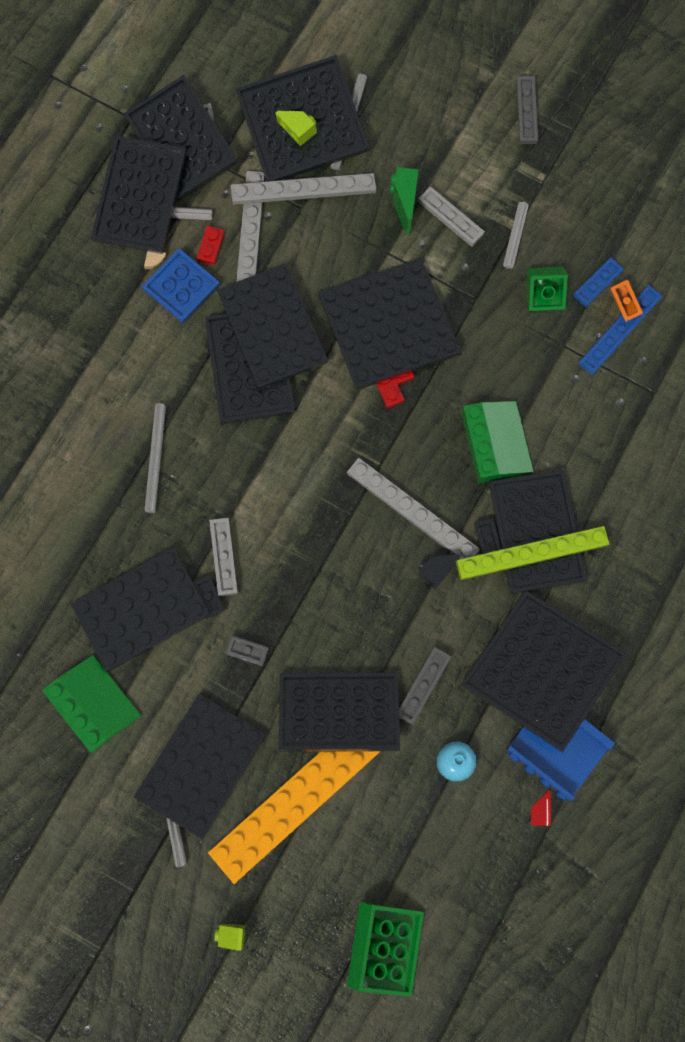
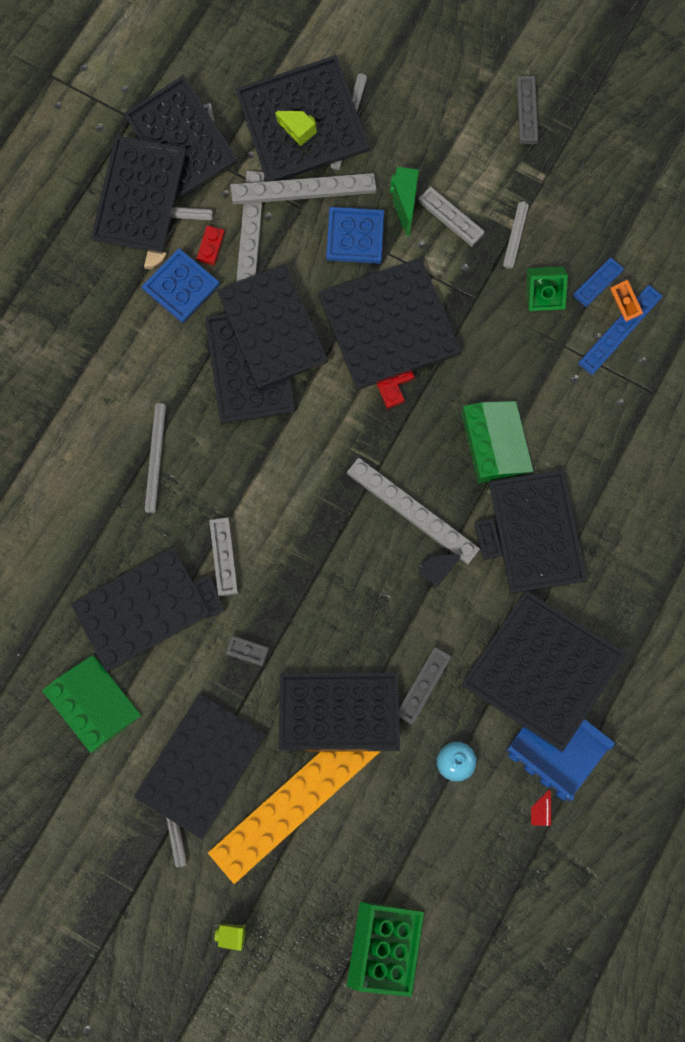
lime plate [456,526,610,580] -> none
none -> blue plate [326,207,384,264]

